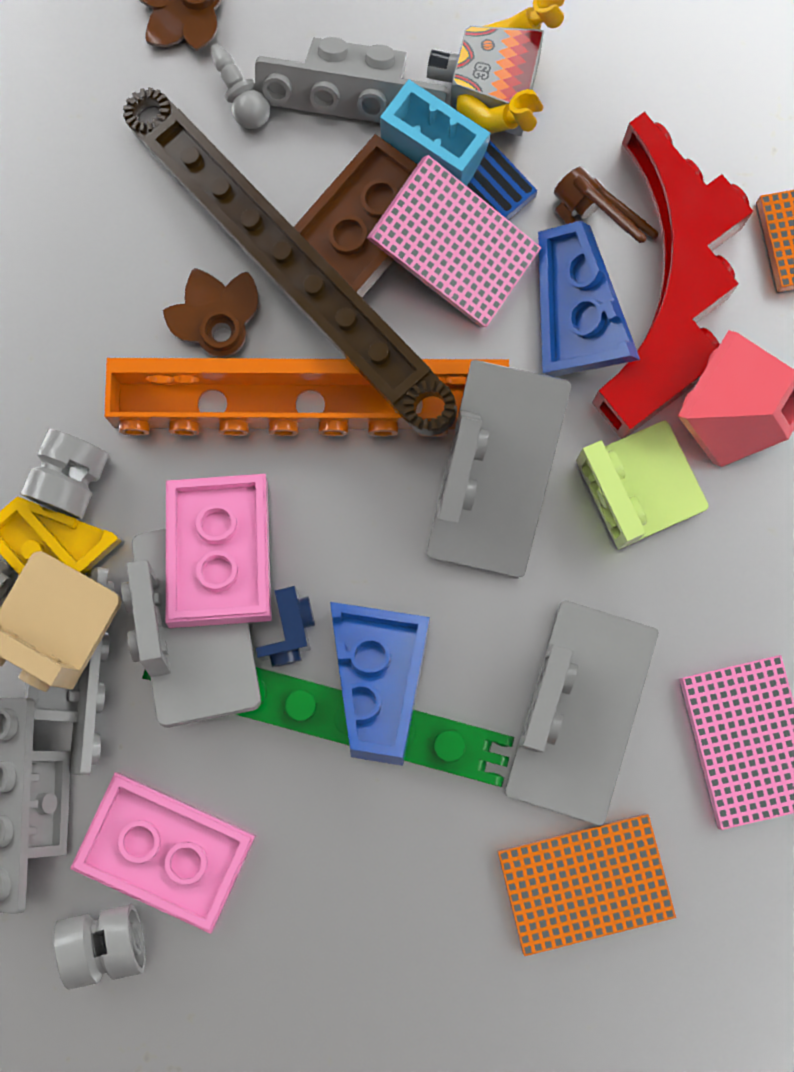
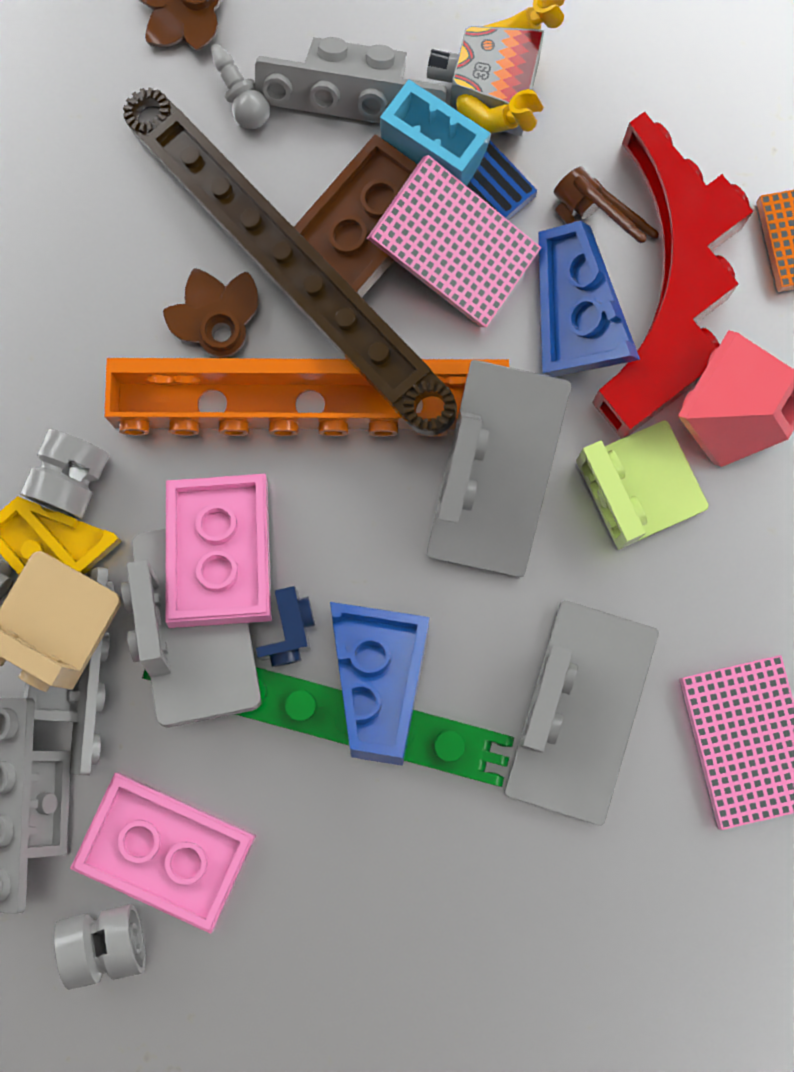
orange tile [497,813,676,956] -> none

